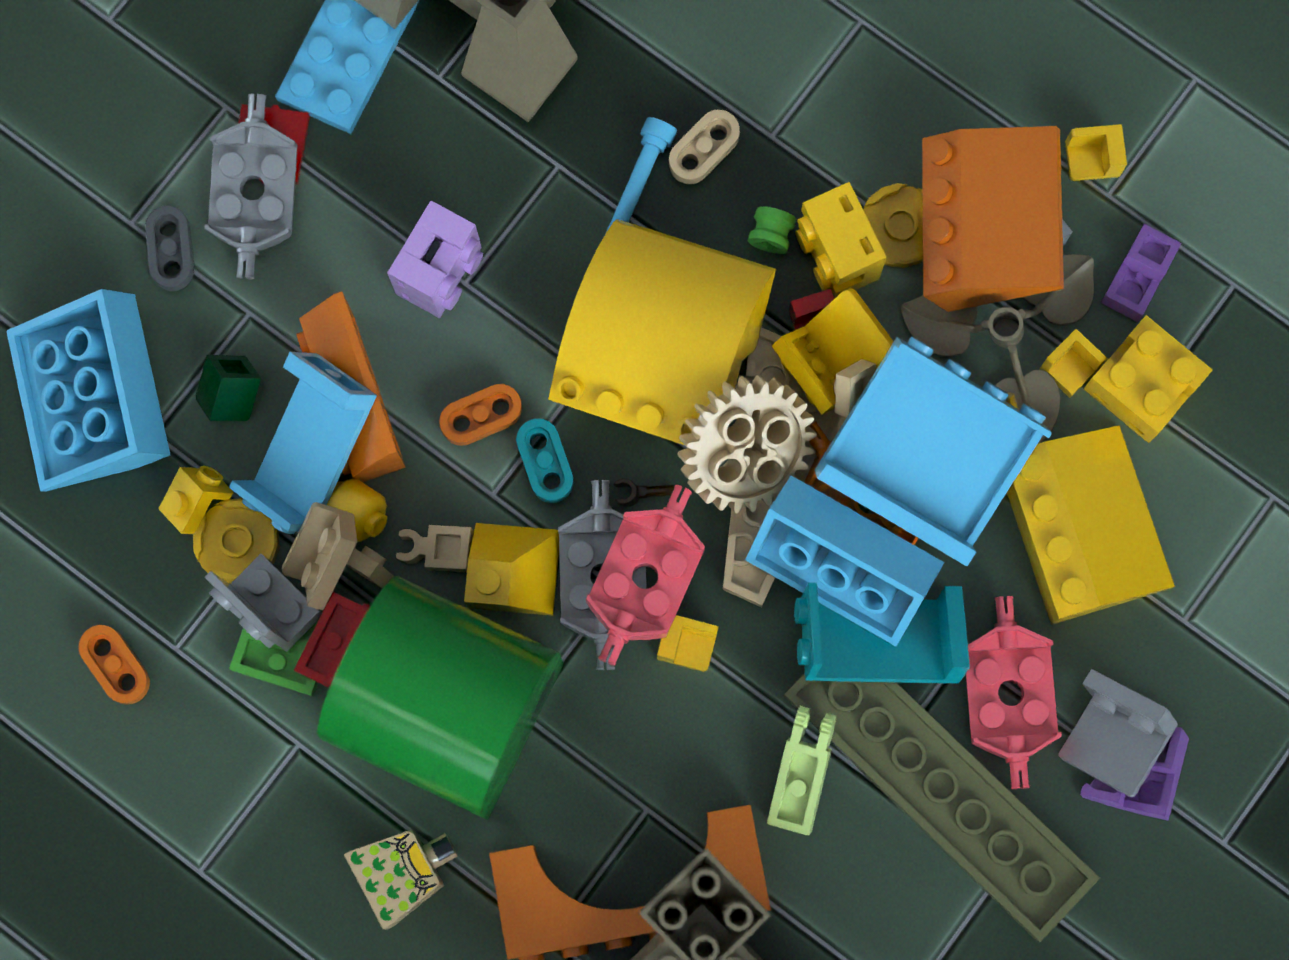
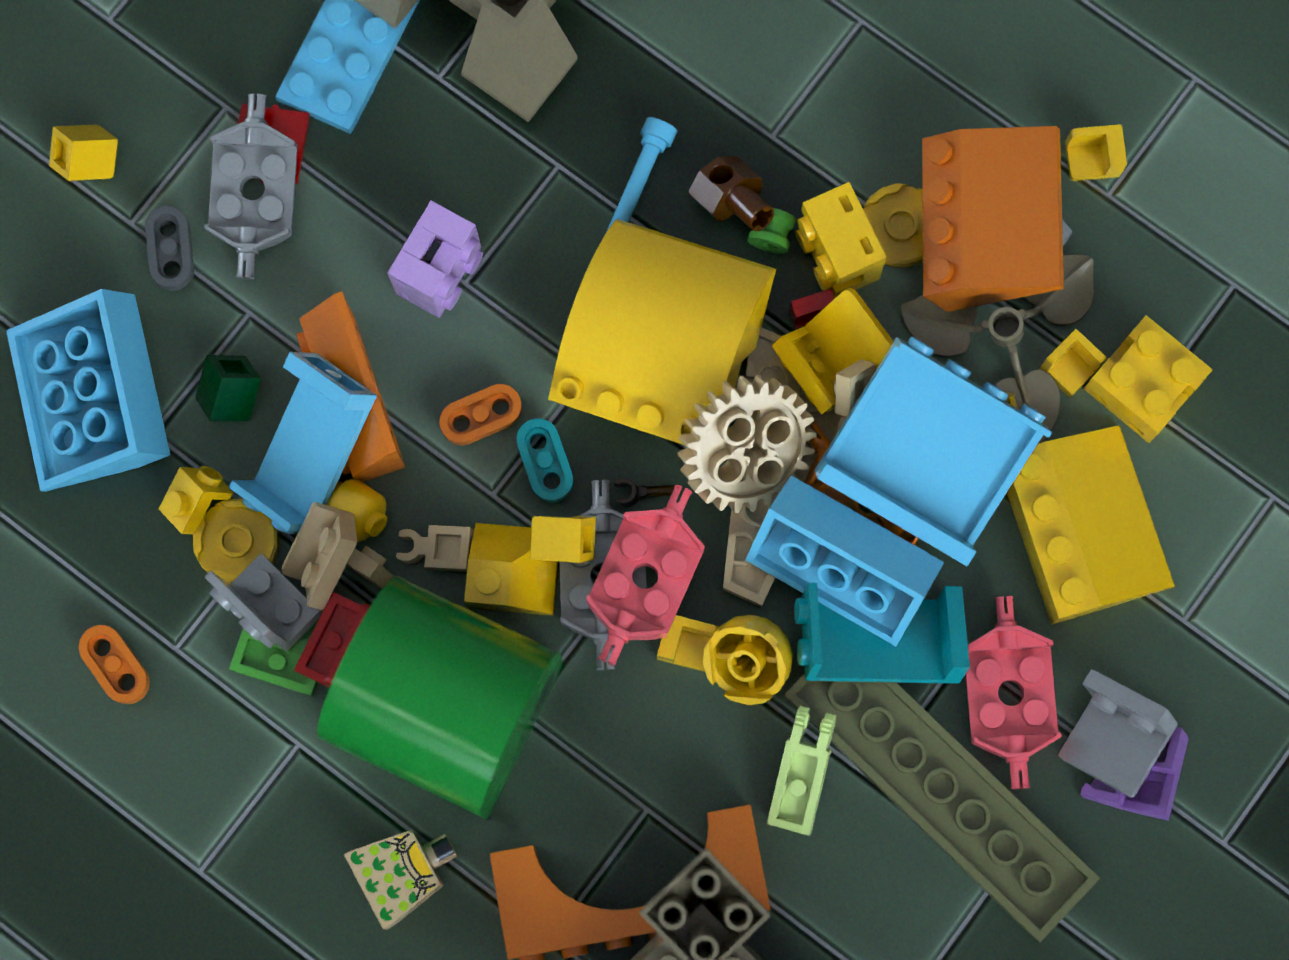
tan plate [669,110,740,184] -> none
medium lavender slope [1101,224,1181,322] -> none
none -> yellow panel [49,125,118,181]
none -> yellow panel [530,516,596,563]
none -> reddish brown piece [688,156,774,231]
none -> yellow cylinder [702,615,793,705]

